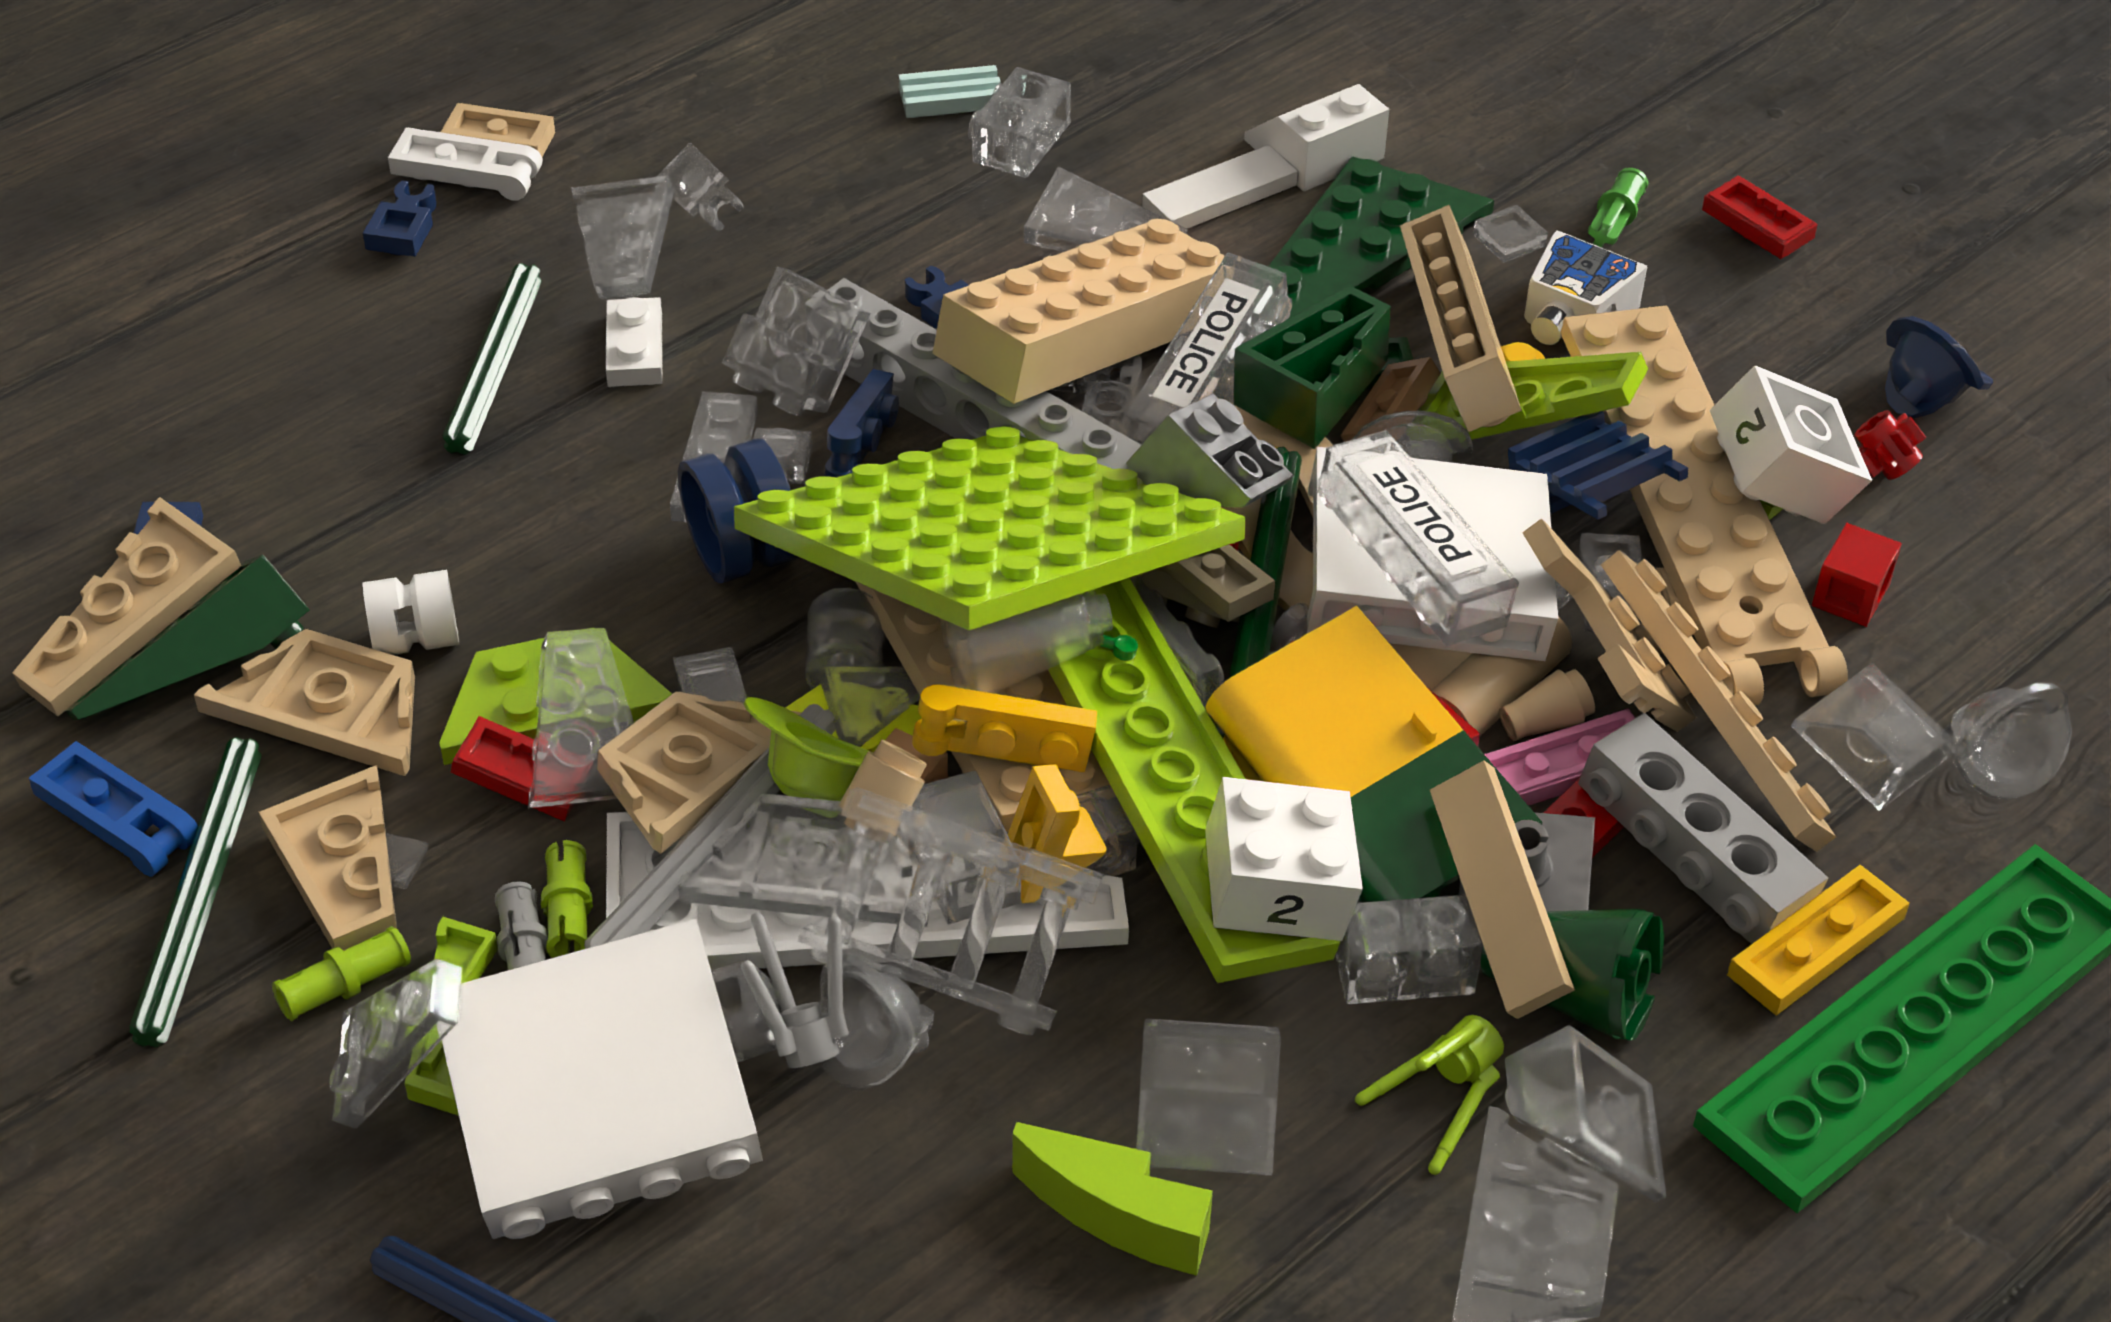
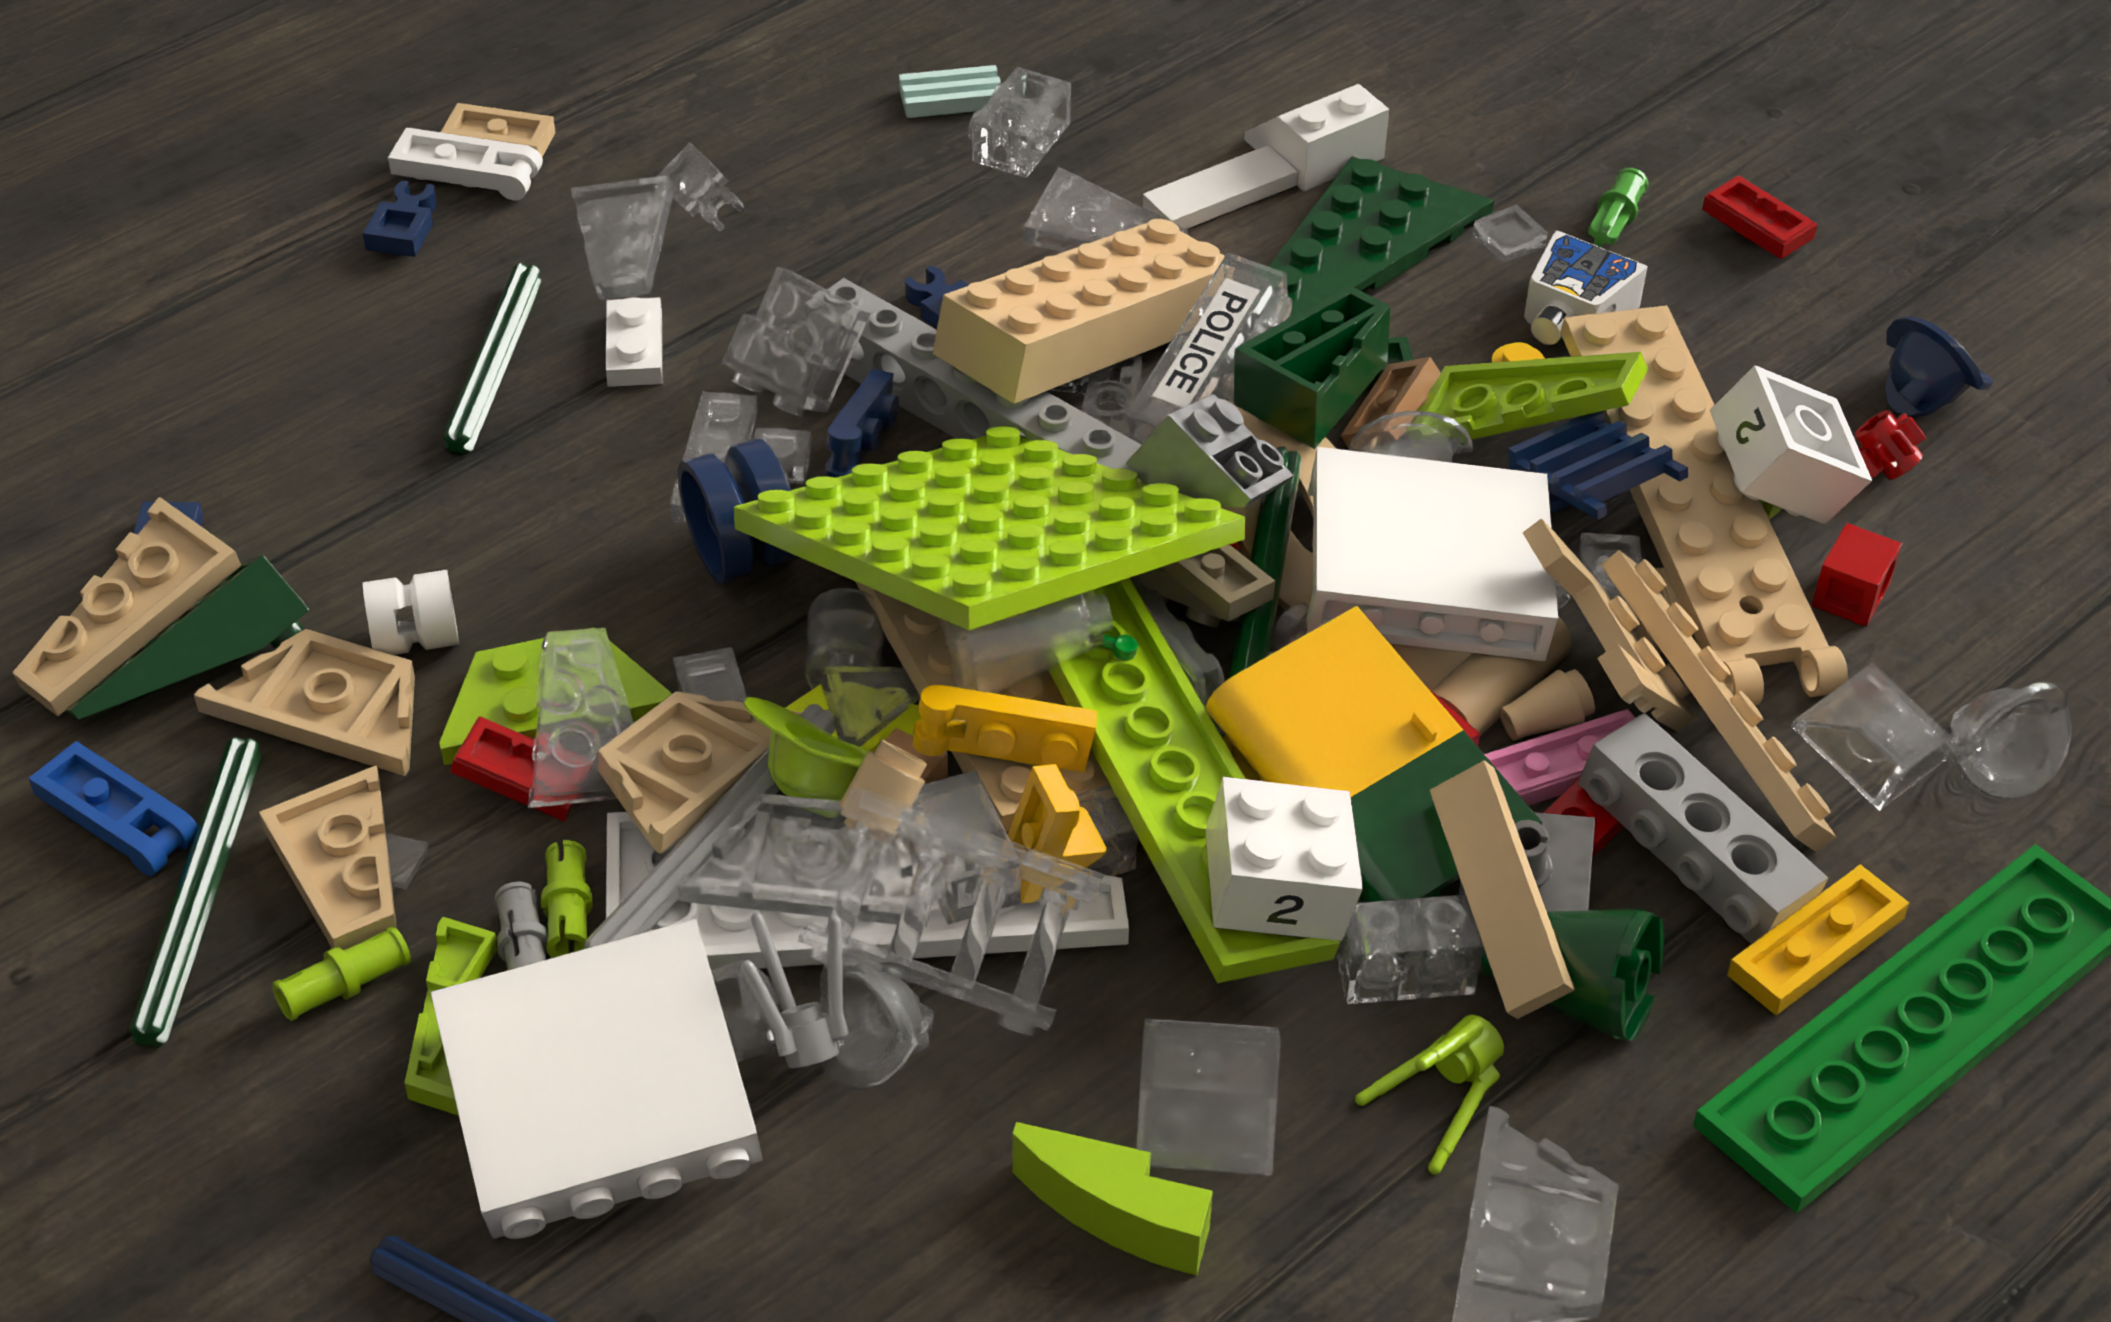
clear wing [329,959,462,1129] -> none
clear brick [1317,430,1519,646] -> none
tan brick [1400,205,1522,432] -> none
clear slope [1505,1025,1667,1202] -> none

